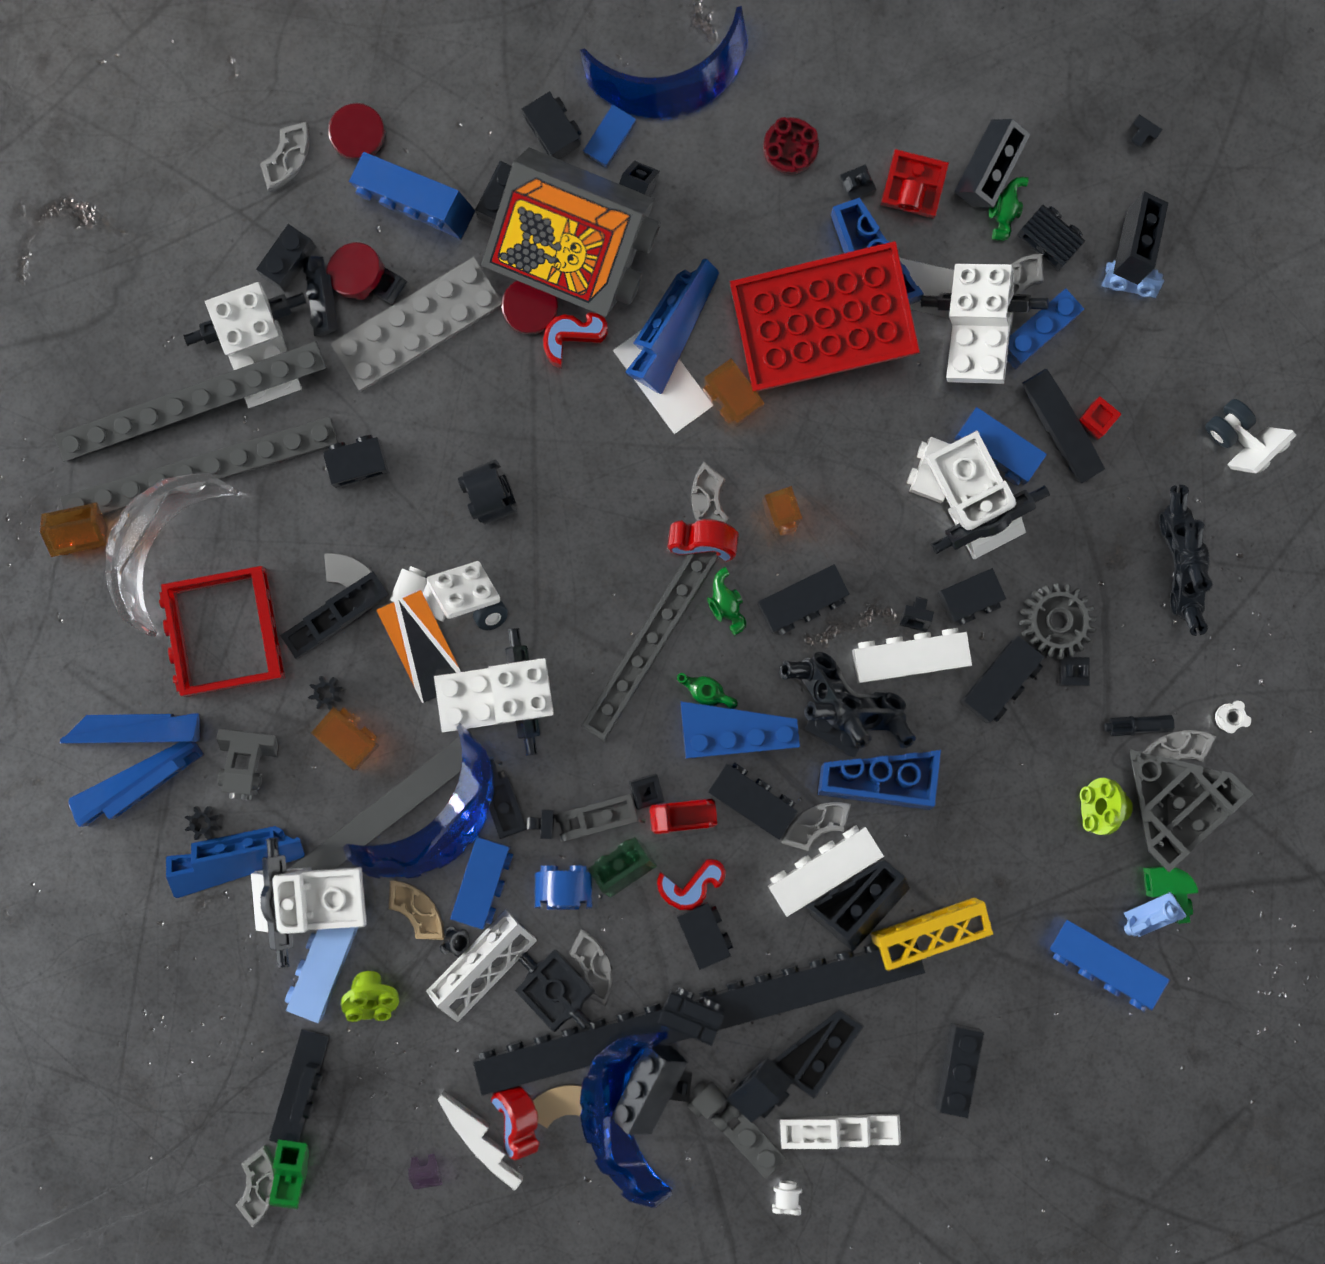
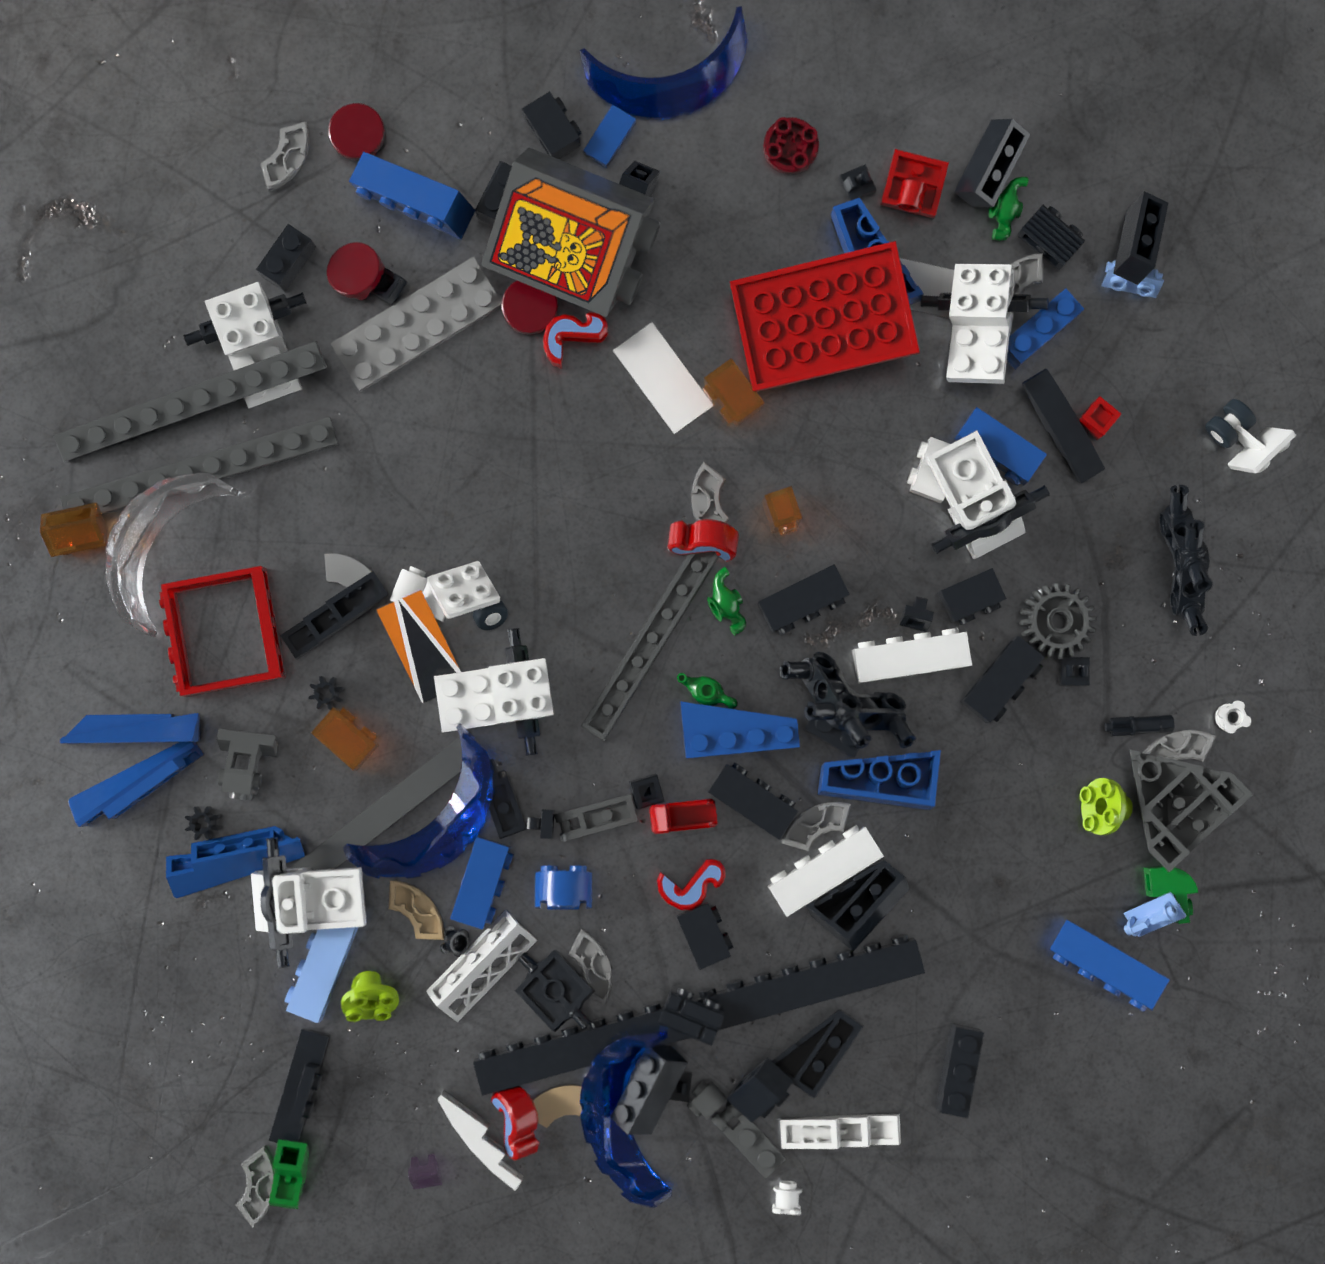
black hinge [303,256,338,337] -> none
black brick [323,435,389,488] -> none
black brick [458,460,517,524] -> none
clear green brick [588,837,657,898] -> none
blue wedge [625,259,719,394] -> none
yellow fence [870,897,993,971] -> none
black tile [1131,114,1163,147] -> none

